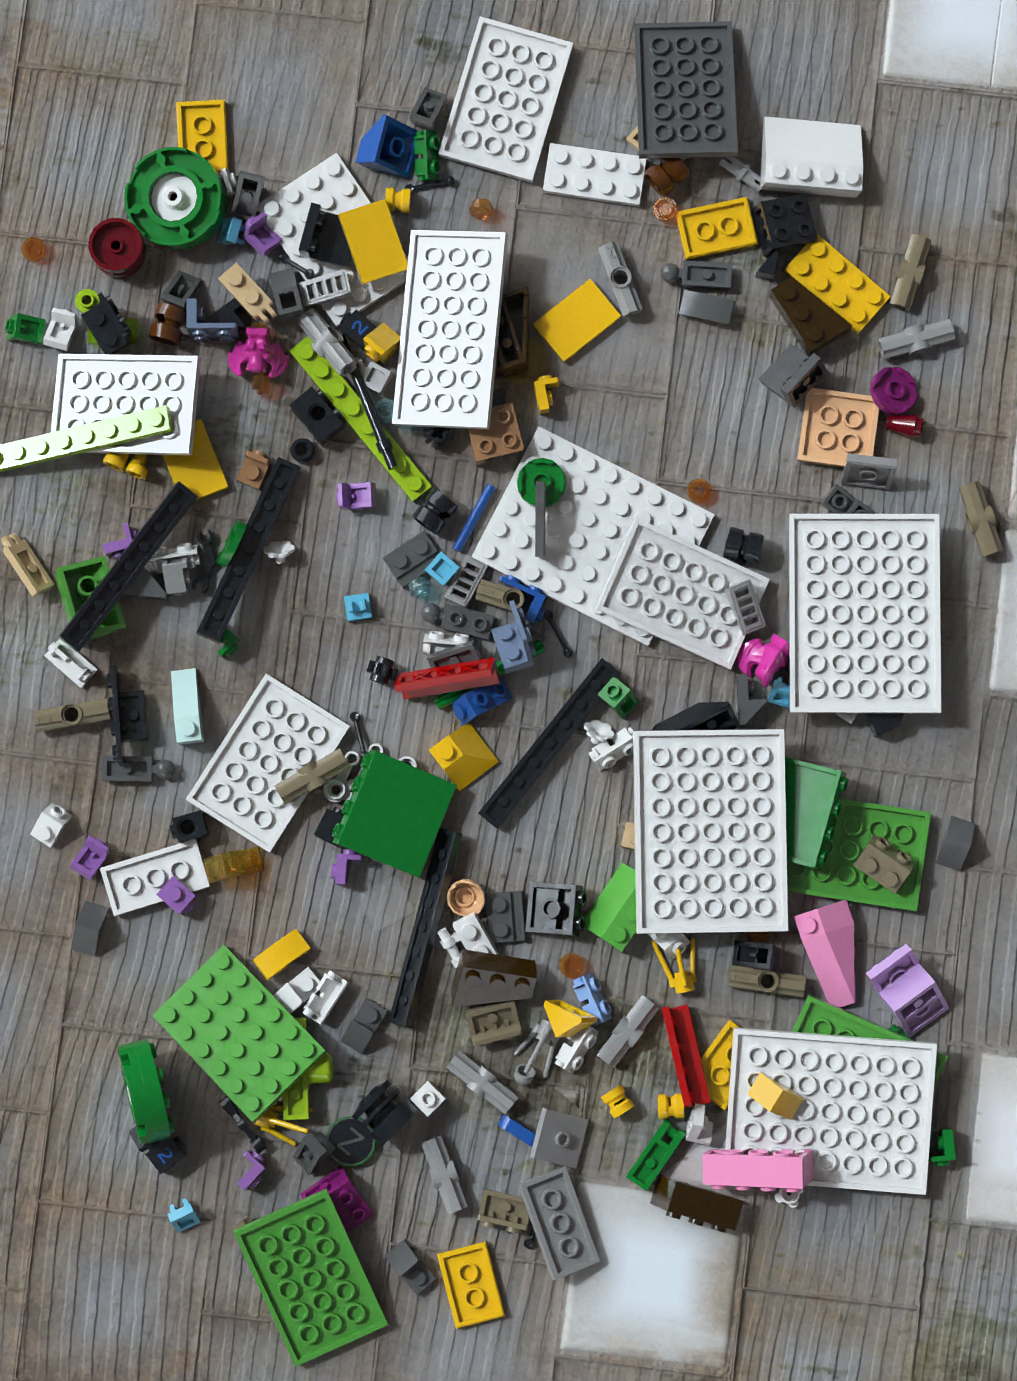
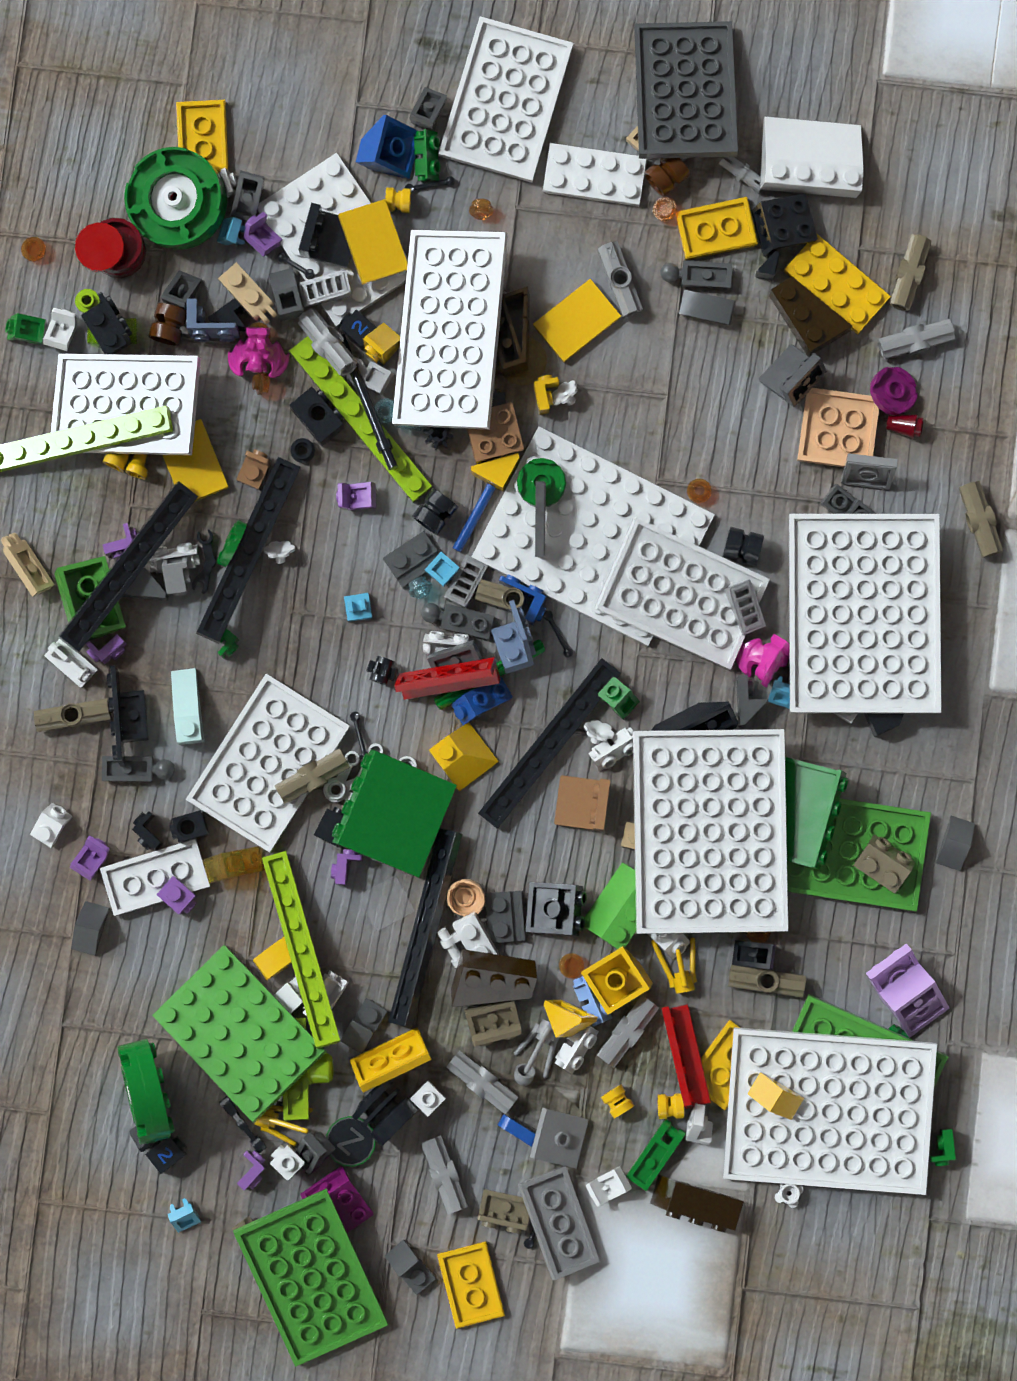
bright pink wedge [703,1149,814,1192] -> none
bright pink wedge [794,899,856,1008] -> none
none -> red tile [75,222,125,272]
none -> medium lavender bracket [86,634,127,664]
none -> black bracket [132,811,163,851]
none -> lime plate [262,851,341,1049]
none -> white bracket [270,1144,305,1180]
none -> yellow tile [350,1027,431,1093]
none -> yellow slope [471,453,520,492]
none -> white plant [552,380,578,406]
none -> medium nougat bracket [554,775,610,831]
none -> yellow slope [581,946,653,1015]
none -> white bracket [586,1166,632,1207]

